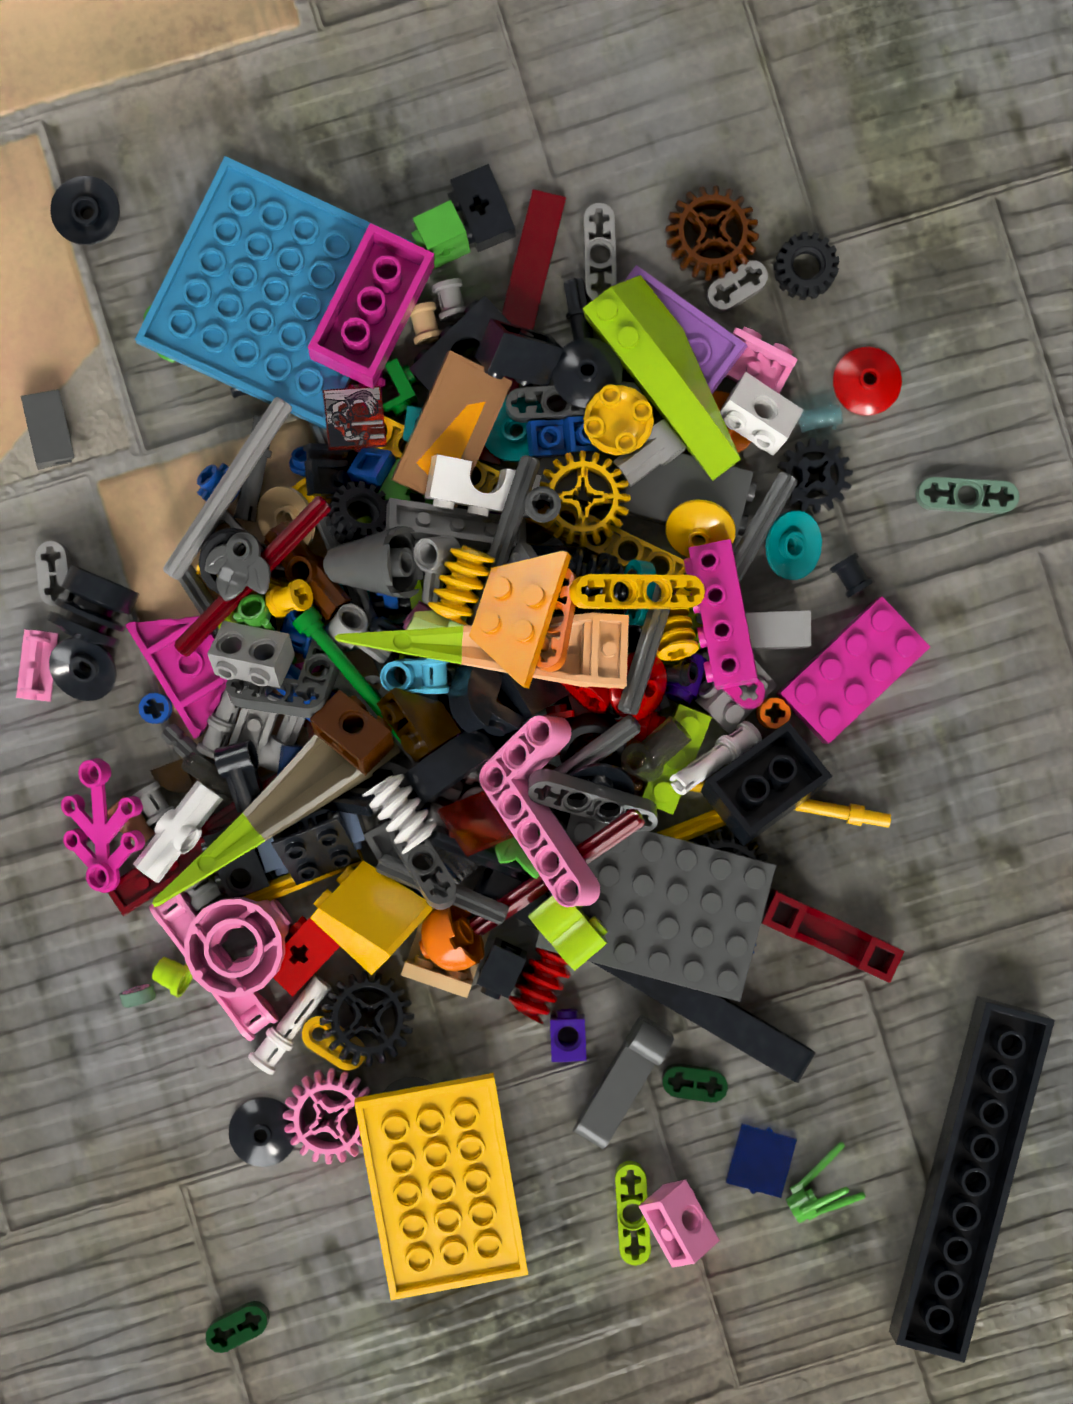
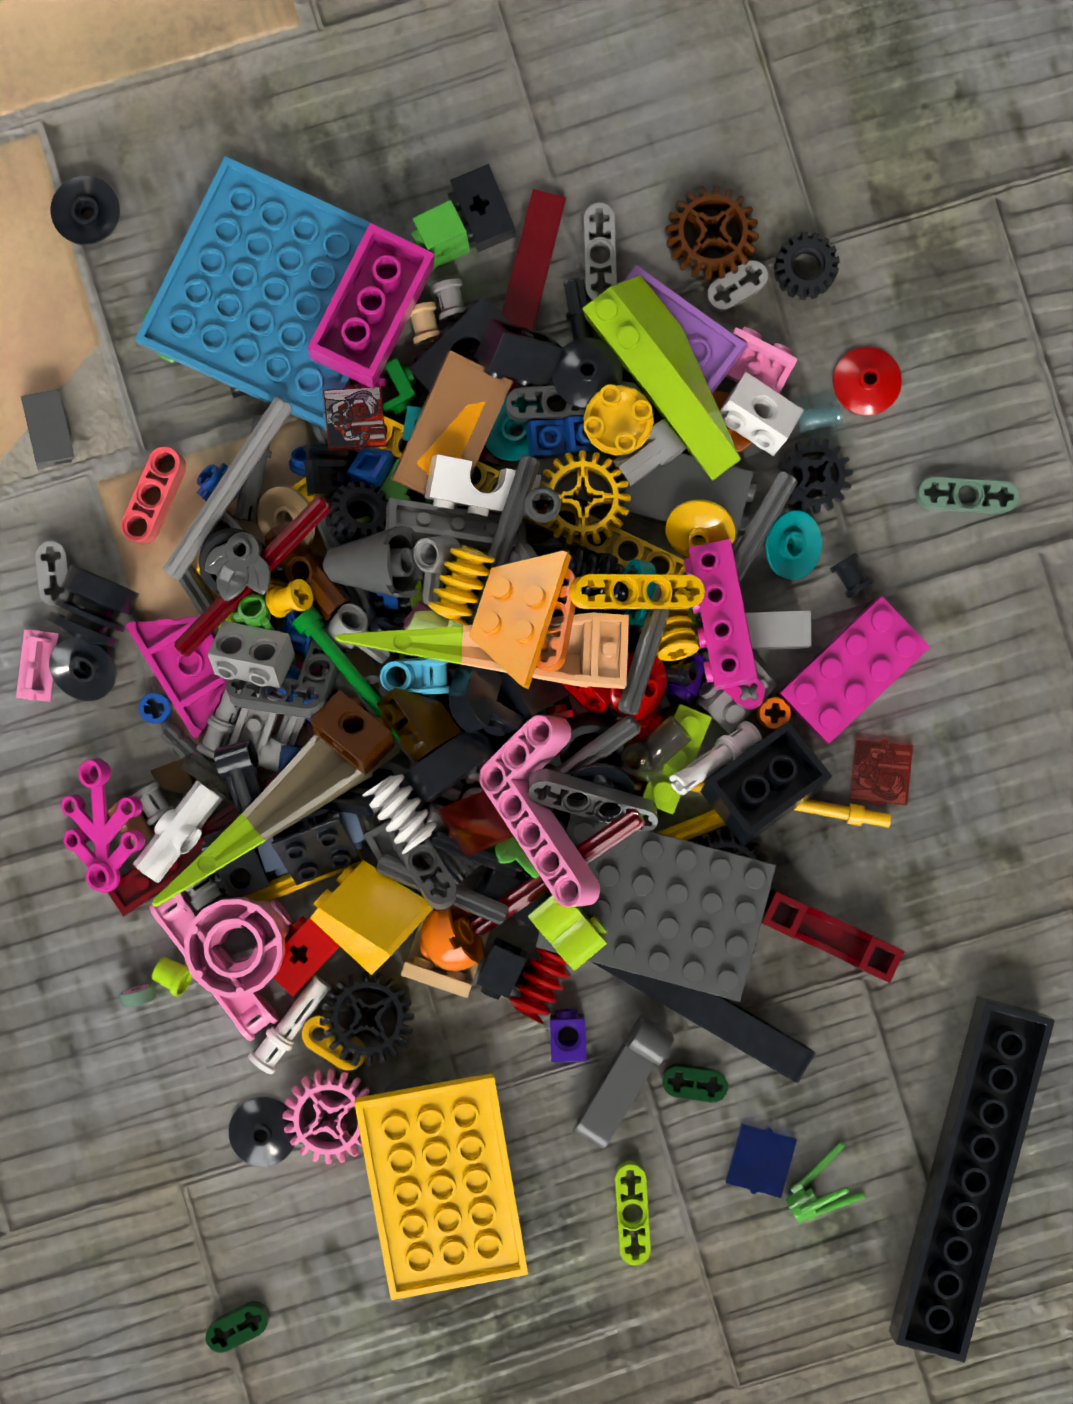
bright pink brick [638,1179,720,1268] -> none
none -> coral beam [121,446,186,545]
none -> clear red piece [850,739,913,806]

